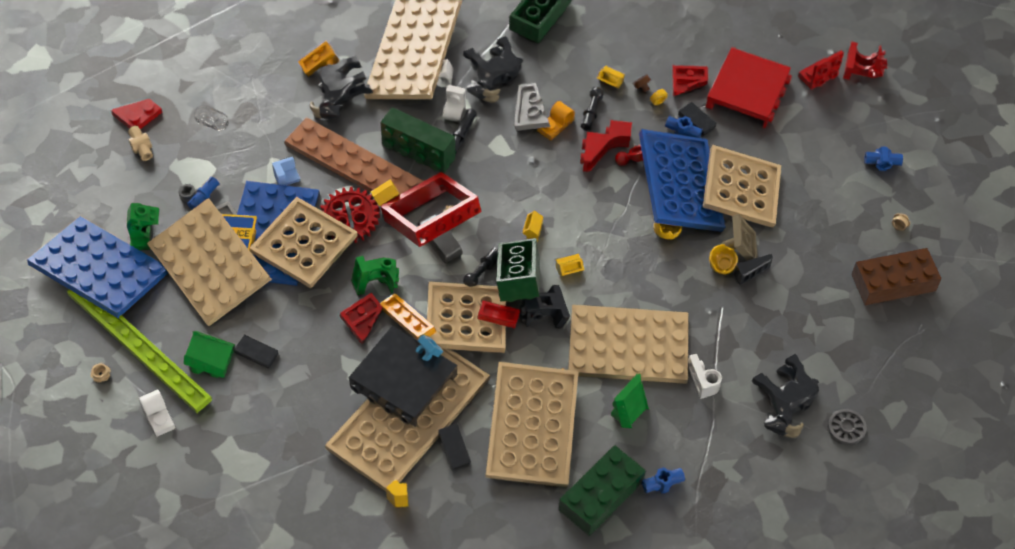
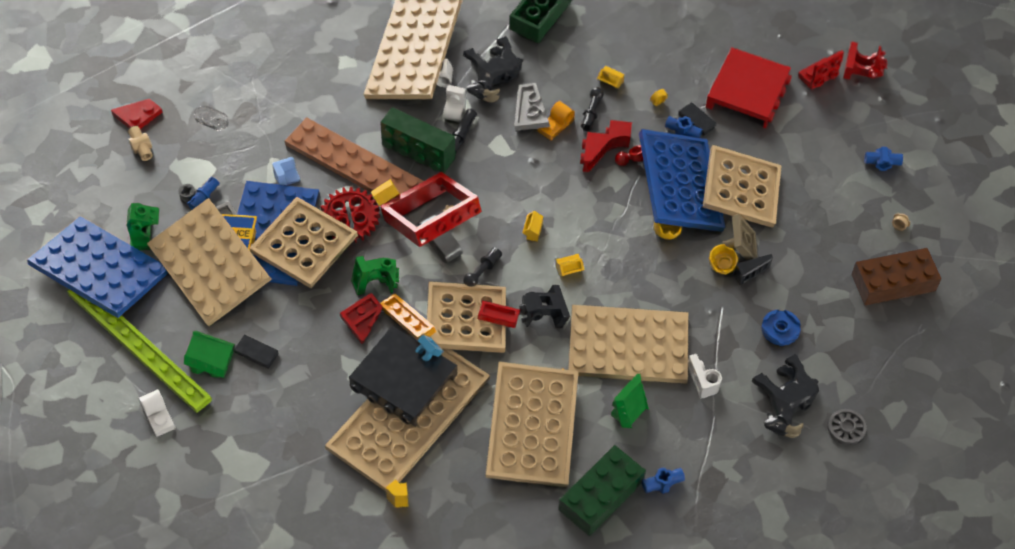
tan plate [91,363,111,383] -> none
light orange plate [298,41,339,77] -> none
black animal [310,55,373,119] -> none
black tile [438,424,471,469] -> none
dark green brick [496,238,540,302] -> none
reddish brown tile [633,74,651,92] -> none
red wing [672,65,708,96] -> none
none -> blue plate [761,309,801,346]

